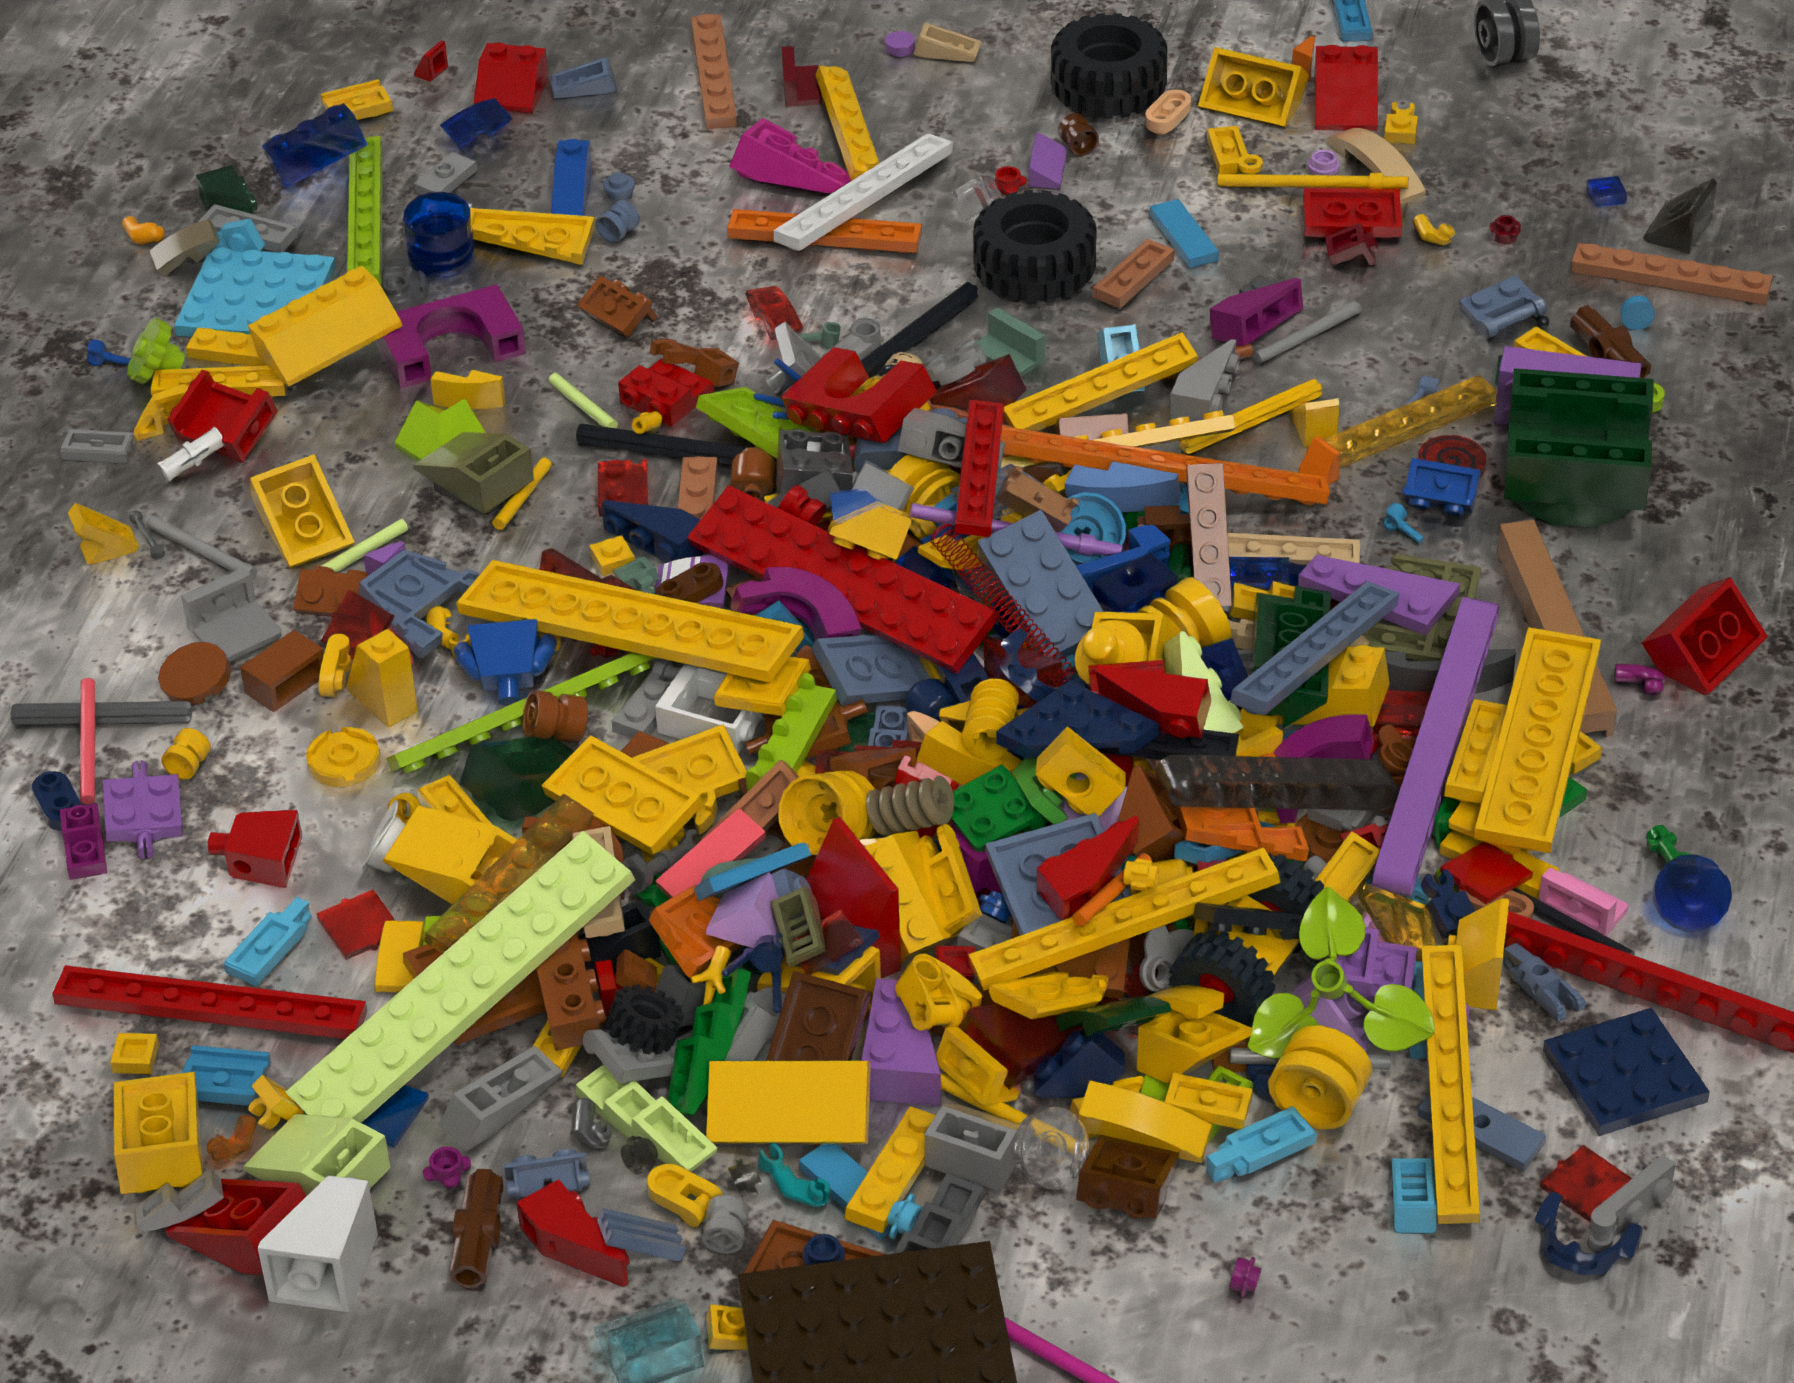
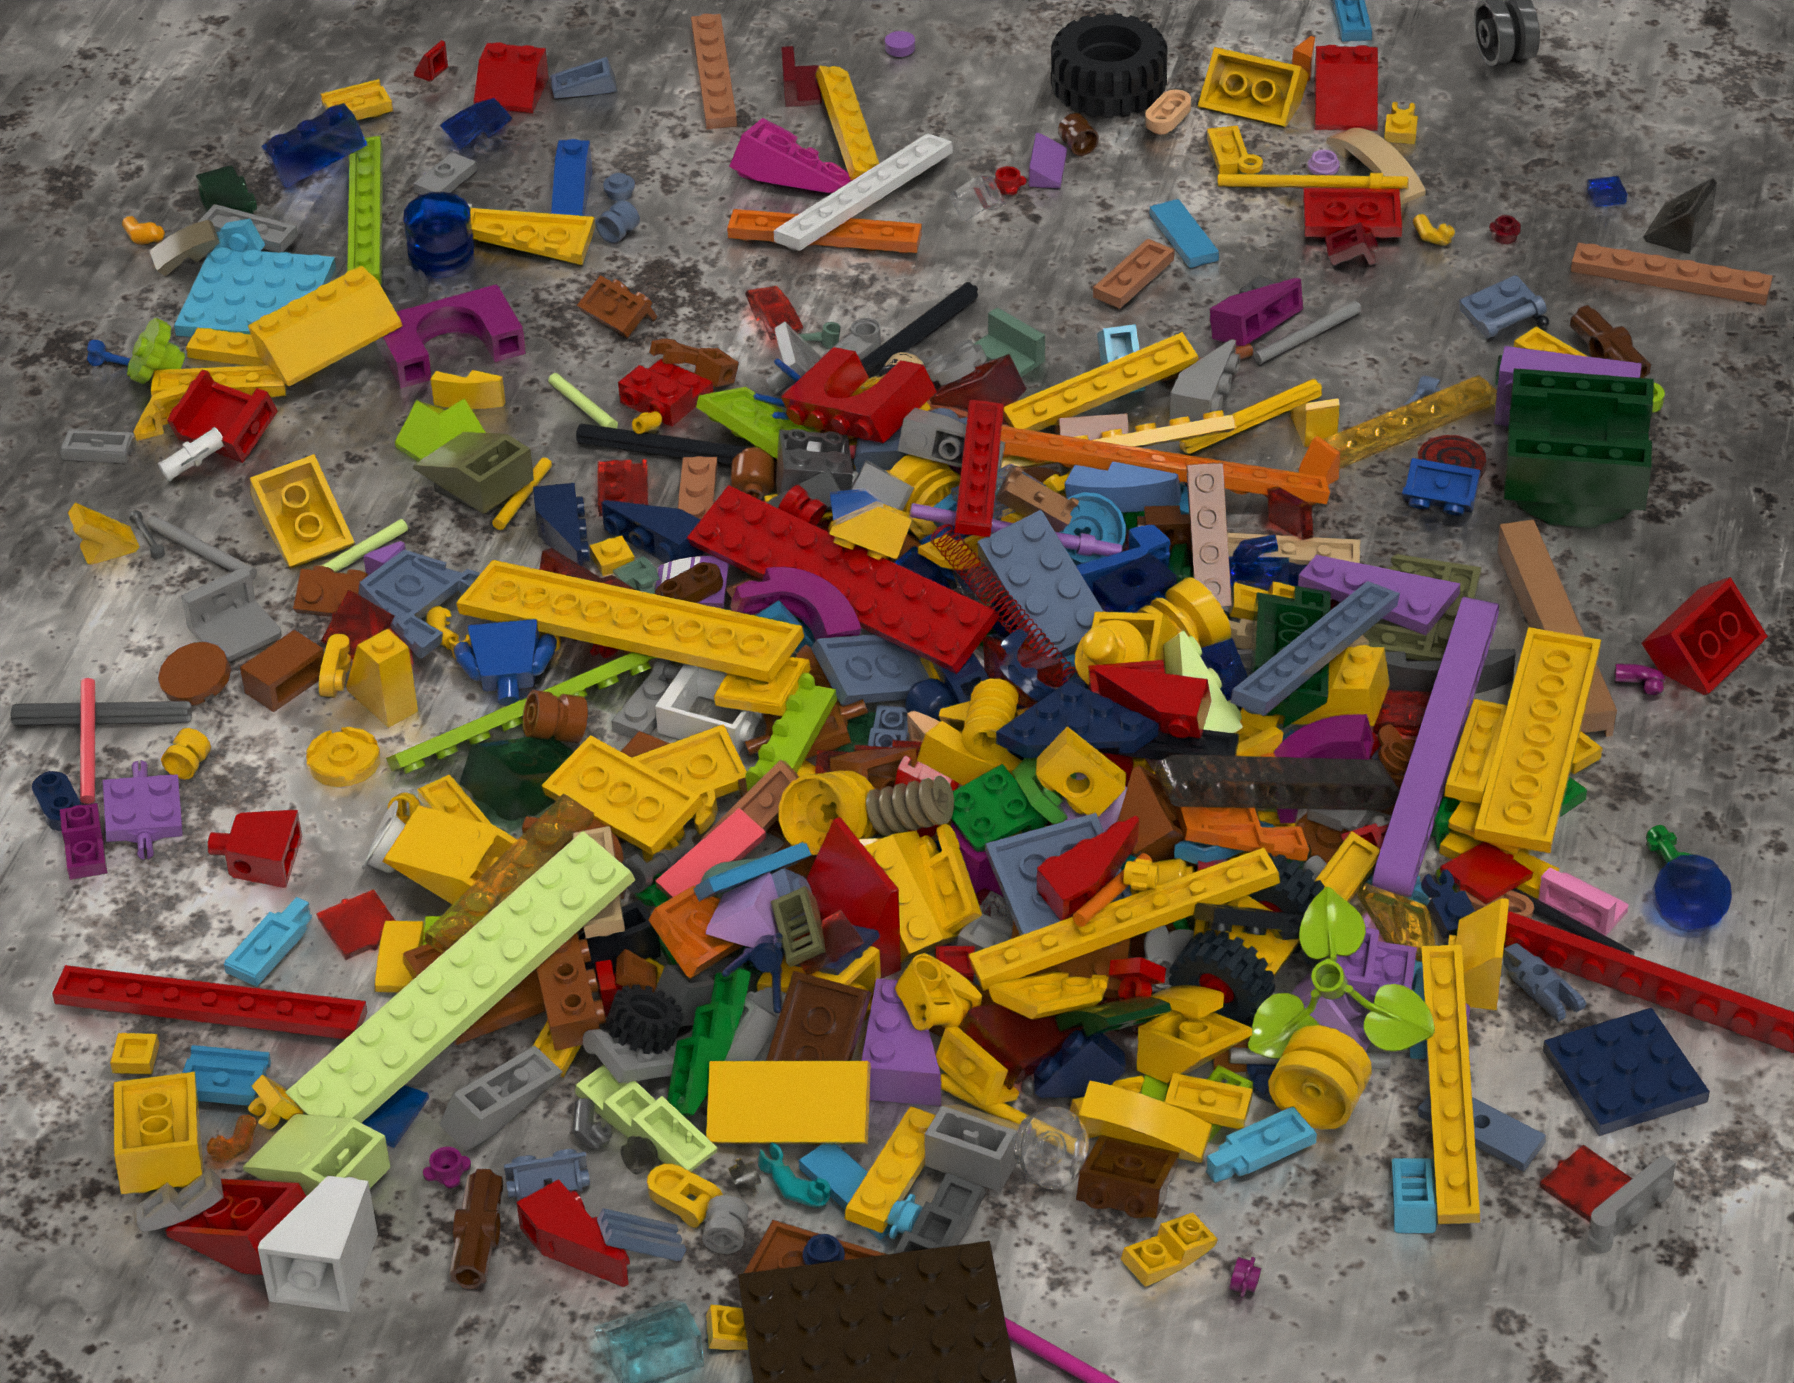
yellow bar [691,946,731,1005] -> none
tan slope [913,23,982,62] -> none
black tyre [973,190,1097,304] -> none
blue plate [978,891,1012,924] -> none
dark azure hand [1383,503,1424,544] -> none
dark blue helmet [1535,1192,1643,1275] -> none
dark azure tile [1620,296,1655,330] -> none
none -> dark blue slope [533,483,590,577]
none -> red tile [1109,957,1166,999]
none -> yellow slope [1121,1212,1218,1287]
none -> clear blue arm [1233,534,1278,567]
none -> clear red tile [1267,486,1314,540]

